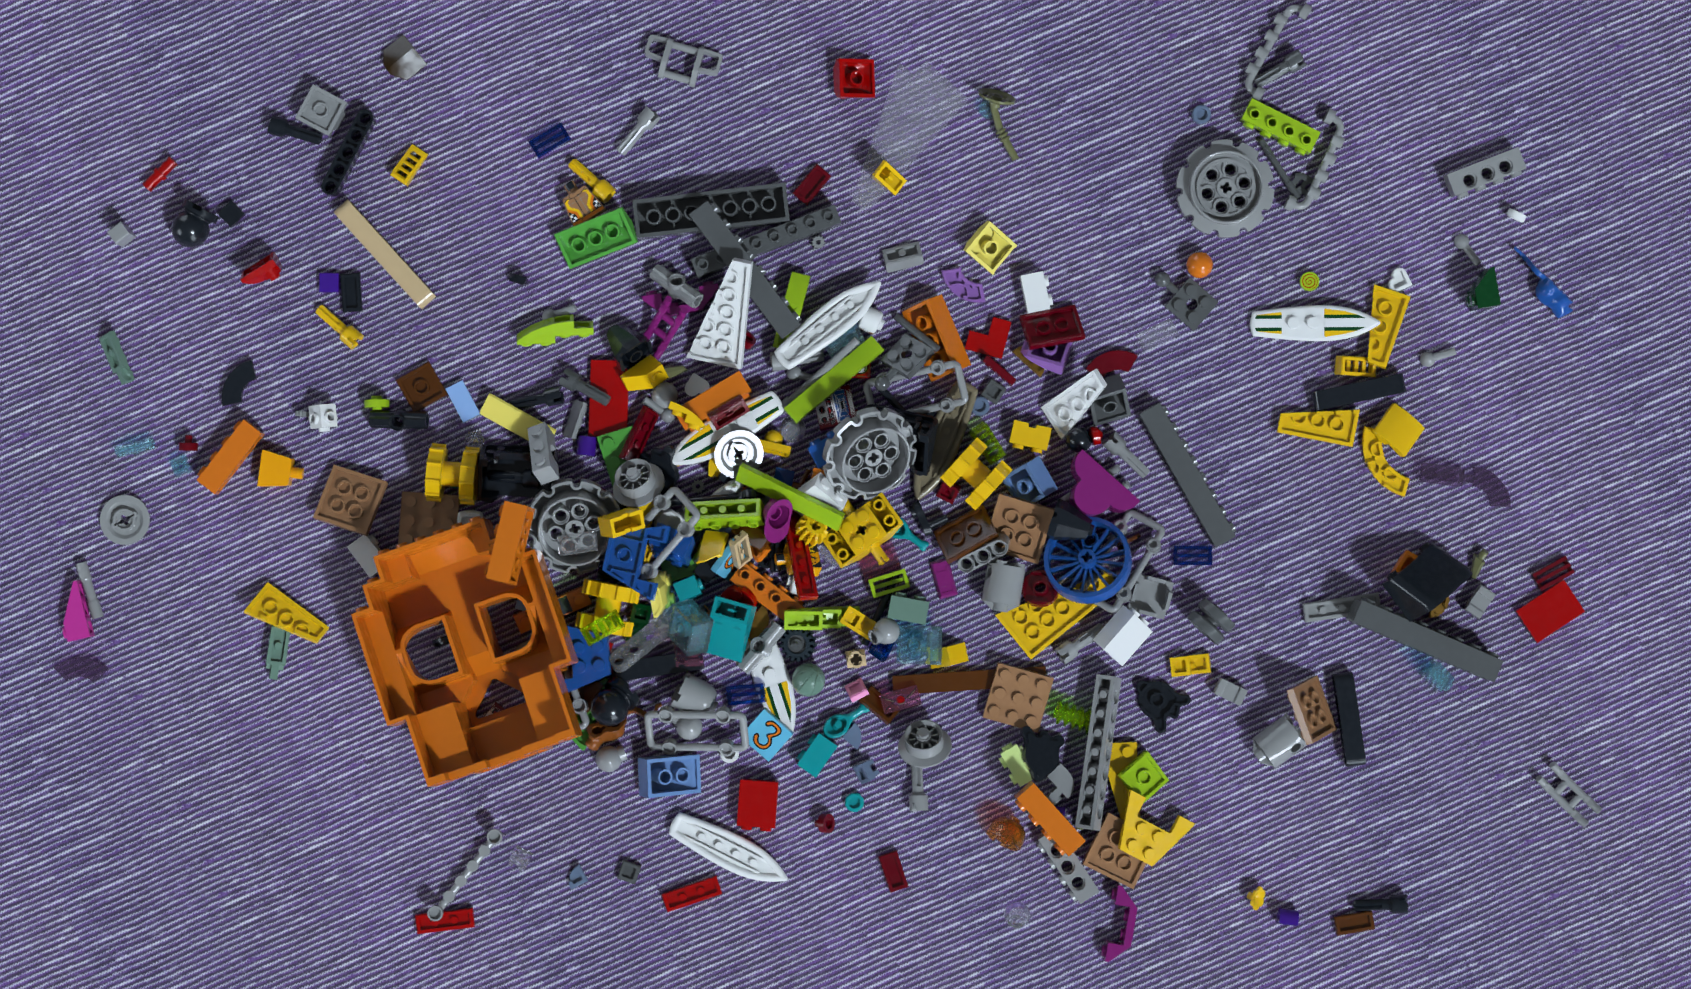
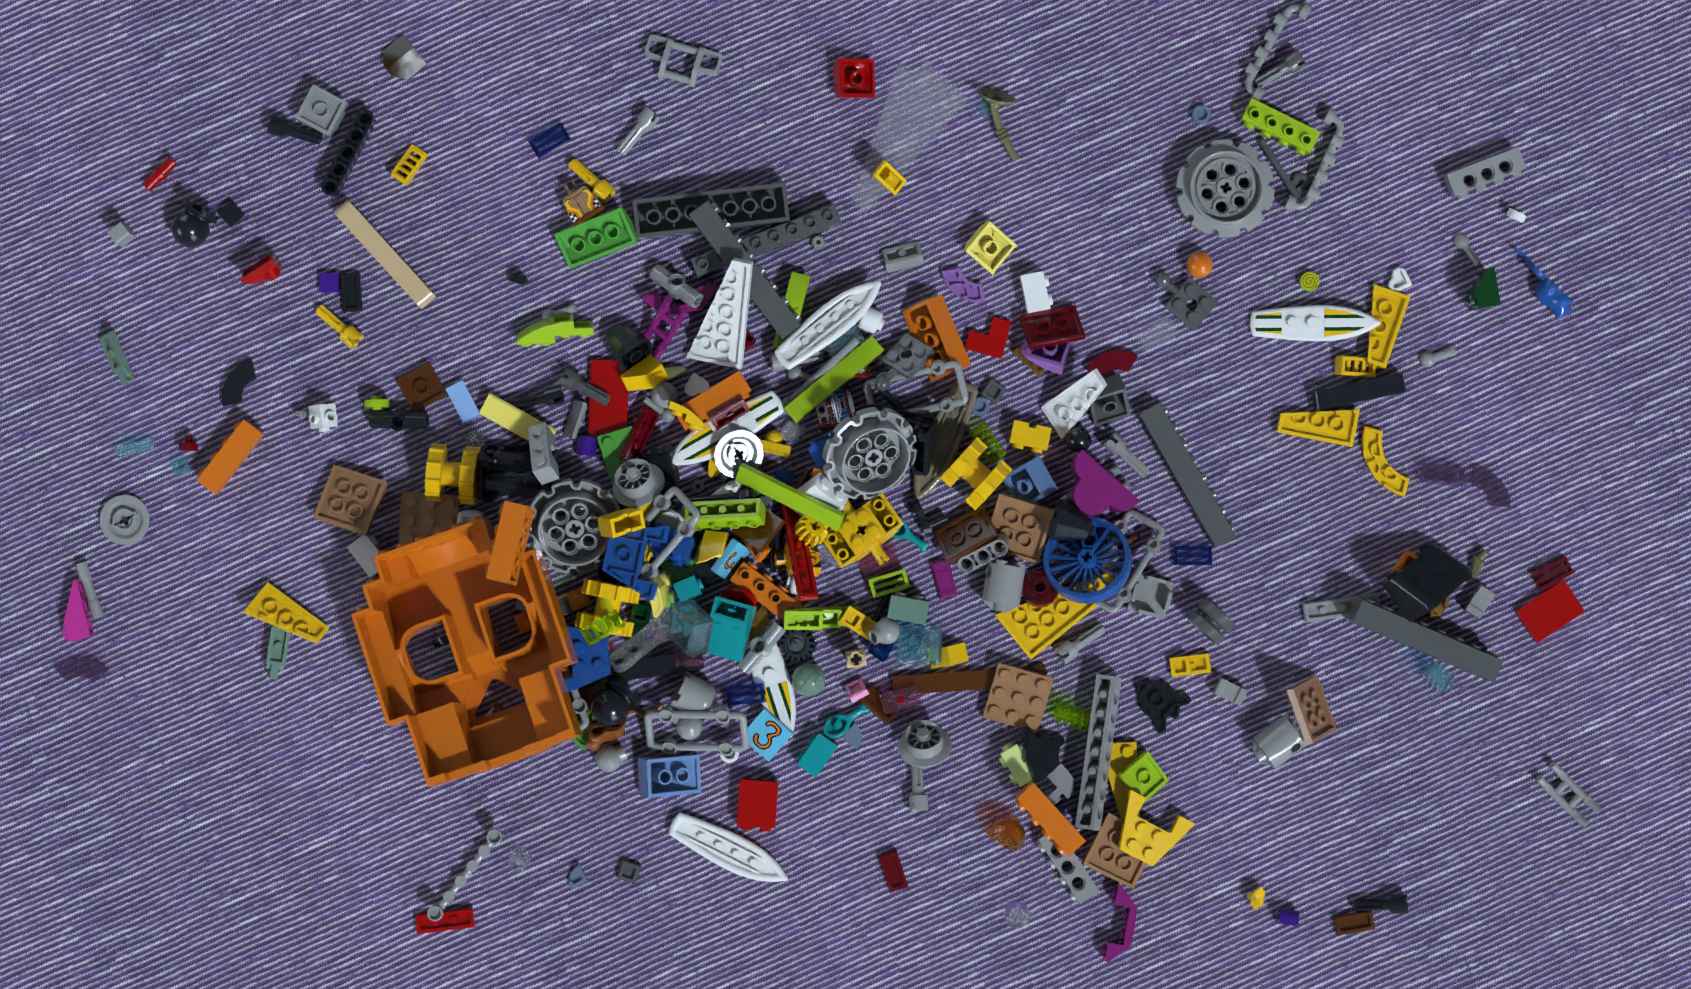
light orange torso [257,450,304,487] -> none
clear tile [557,530,598,556] -> none
red tile [662,875,722,912] -> none
tan tile [729,530,753,569] -> none
magenta piece [762,499,793,543] -> none
dark red tile [792,164,831,206] -> none
dark red tile [815,814,835,833] -> none
teal tile [845,792,864,812] -> none
sand blue tile [853,759,880,784] -> none
dark grey bar [894,313,940,352] -> none
dark red tile [936,481,962,504] -> none
dark red tile [982,356,1016,386] -> none
red tile [1089,426,1103,446] -> none
white brick [1093,605,1153,666] -> none
black beam [1332,671,1366,767] -> none
yellow slope [1372,403,1425,457] -> none

